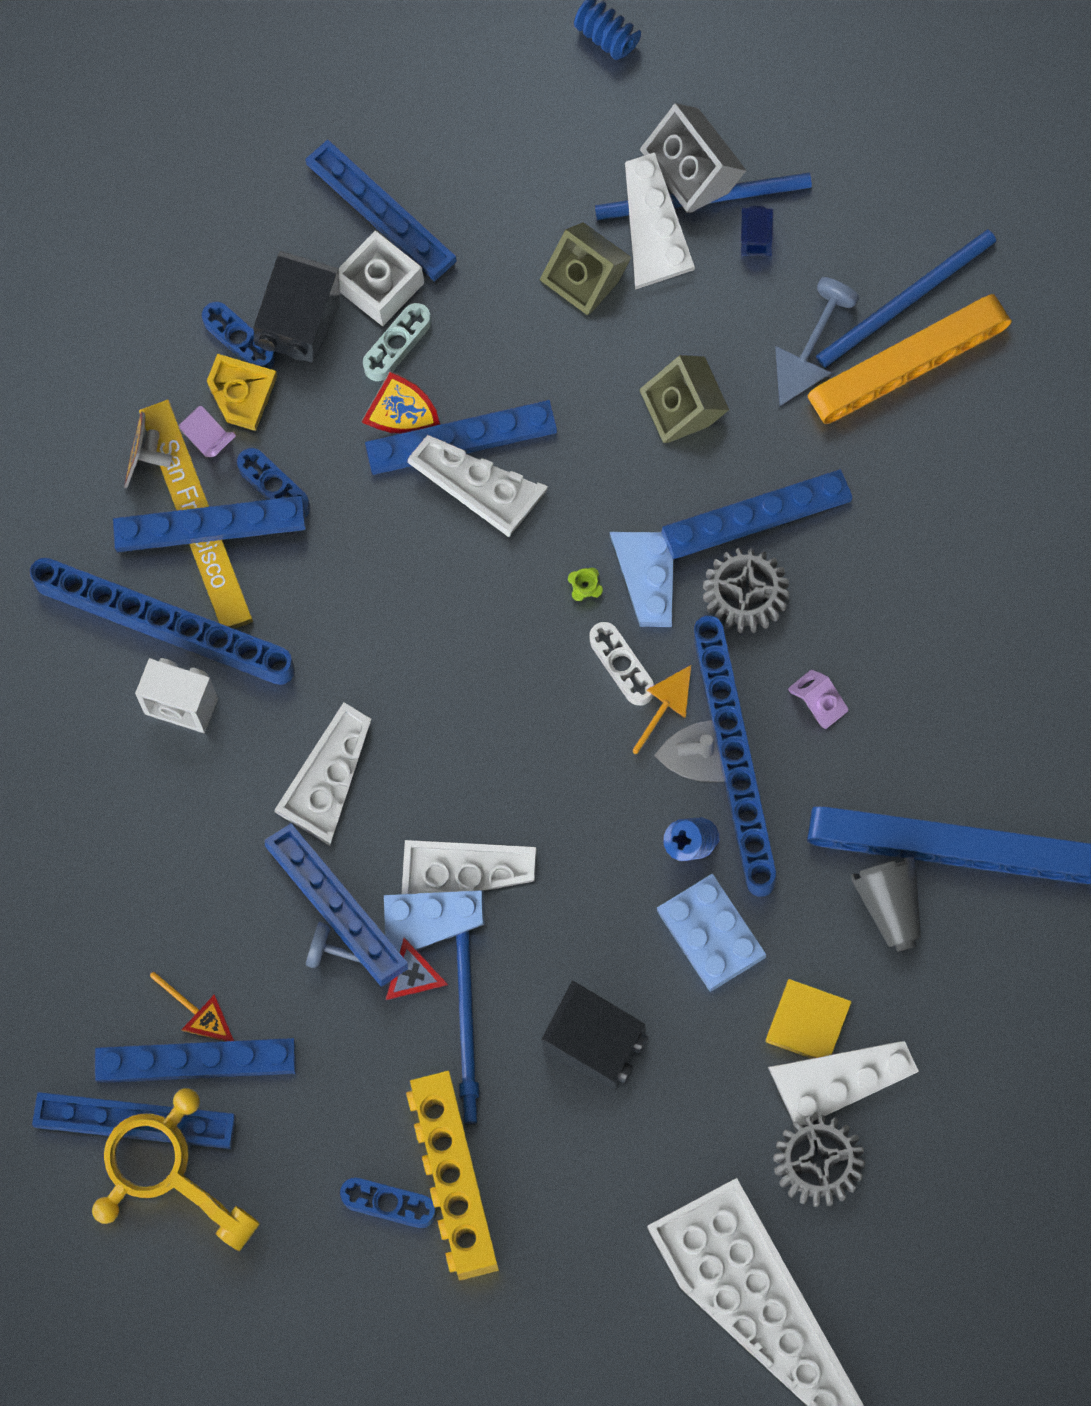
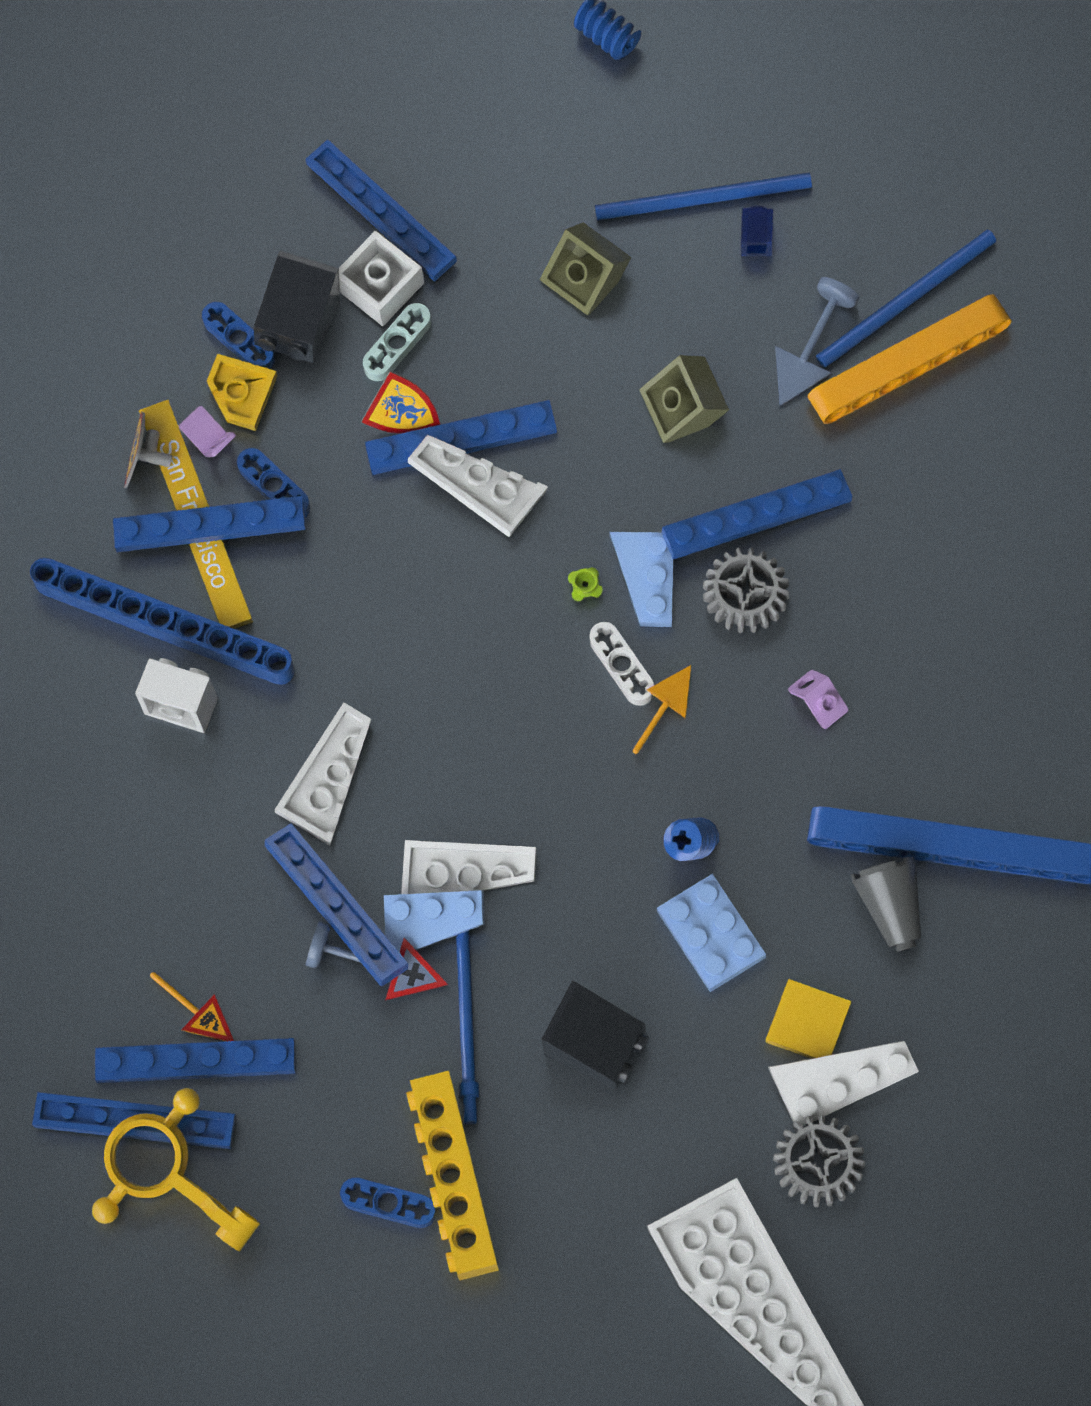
white wing [625,152,695,290] -> none
light grey slope [639,103,747,213] -> none
light grey shield [654,720,730,782] -> none
blue beam [694,616,776,897] -> none

